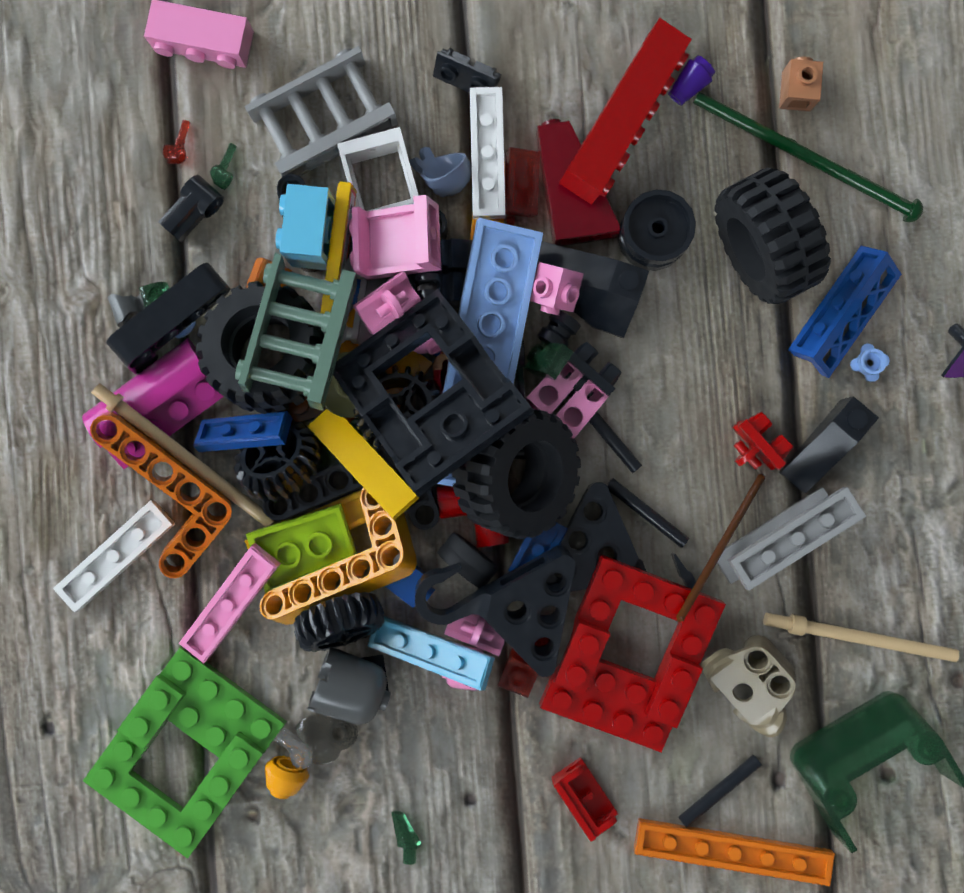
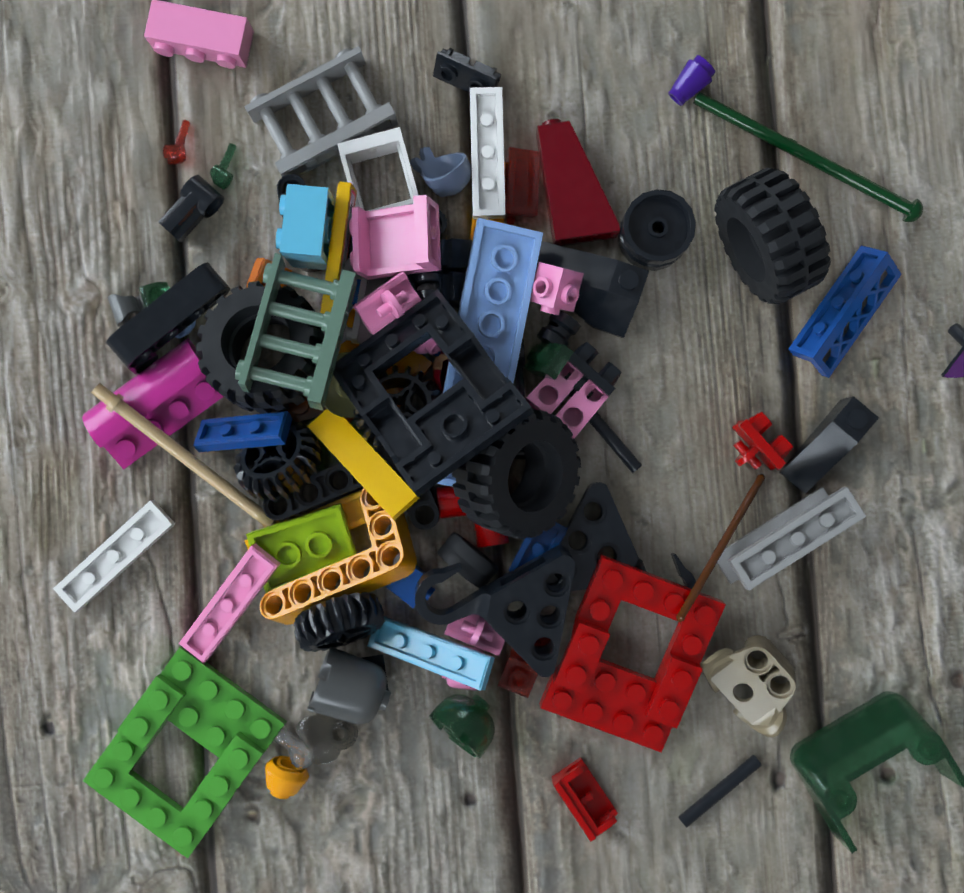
orange beam [90,412,232,578] -> none
clear green bar [391,810,422,865] -> none
red brick [559,18,692,205] -> none
black bar [607,478,689,548] -> none
orange tile [633,818,835,886] -> none
tan bar [763,612,959,662] -> none
nougat brick [779,56,824,112] -> none
light blue plate [850,343,890,382] -> none
none -> clear green cylinder [428,694,495,759]

